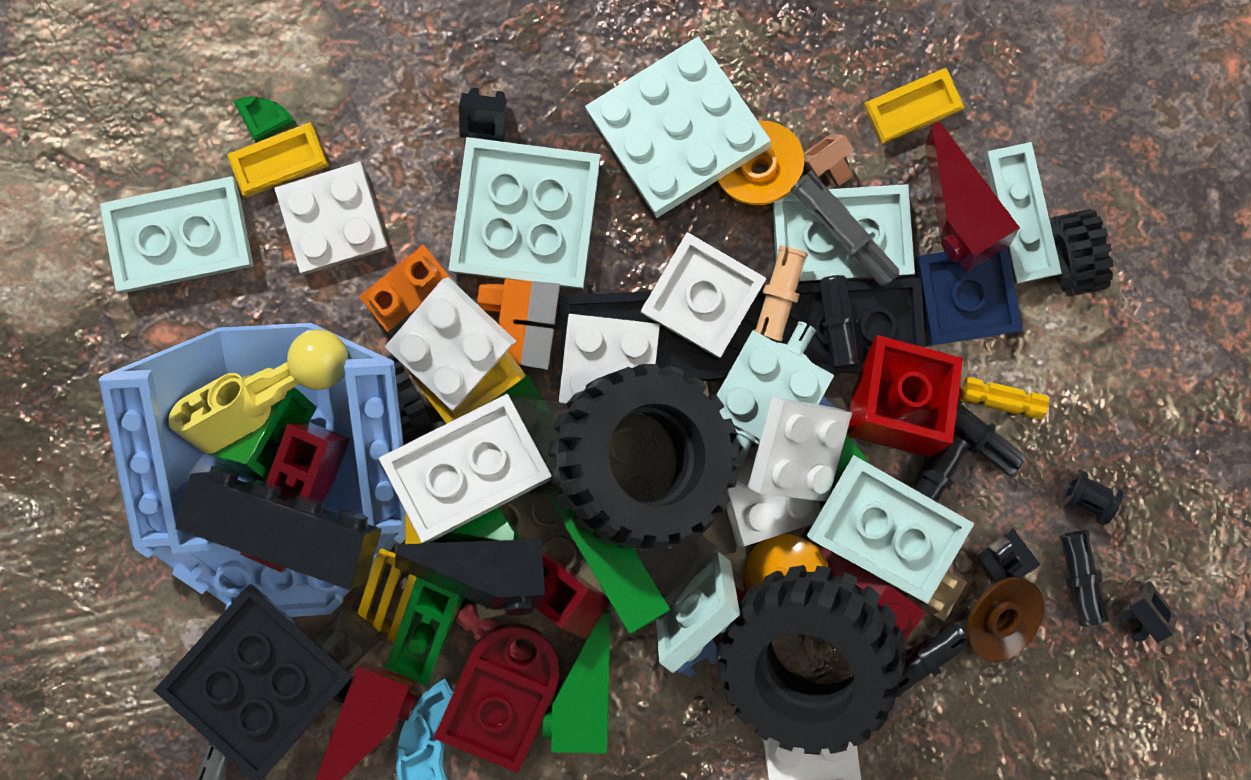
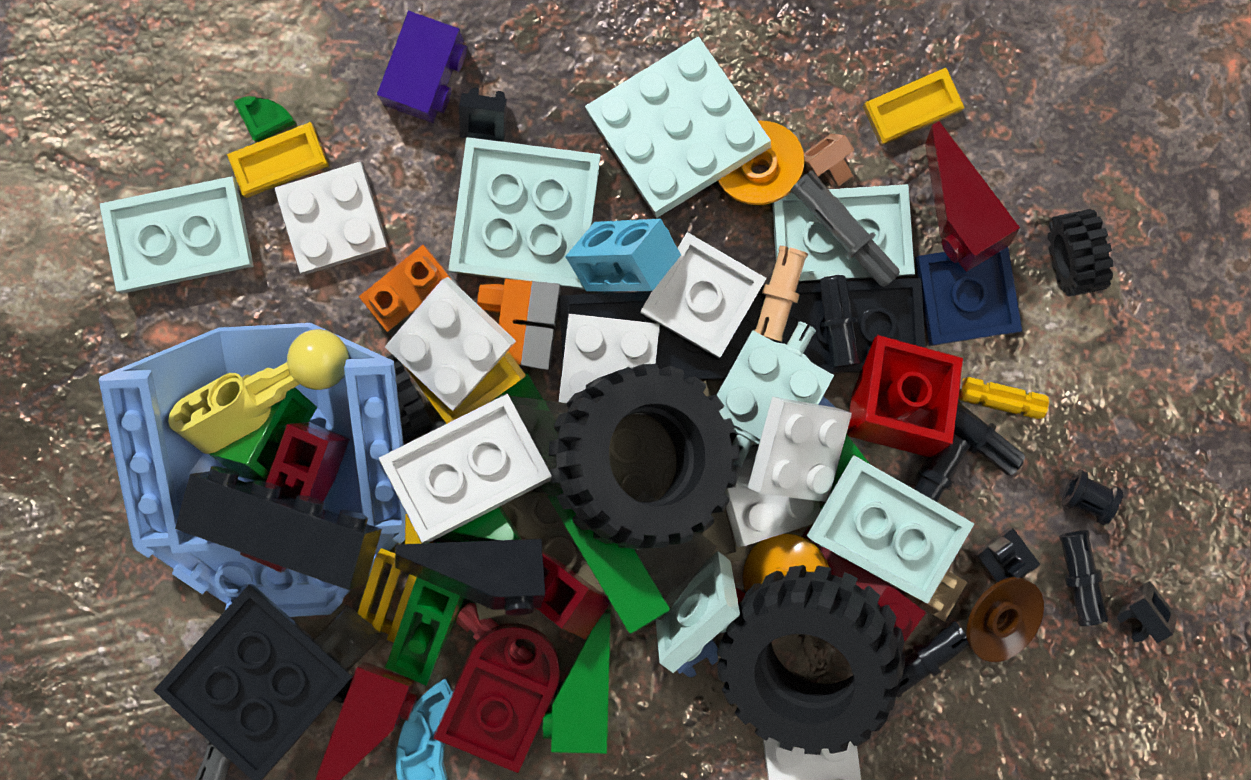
light aqua plate [984,142,1062,285] -> none
none -> dark purple brick [377,10,467,123]
none -> medium azure brick [565,219,681,291]

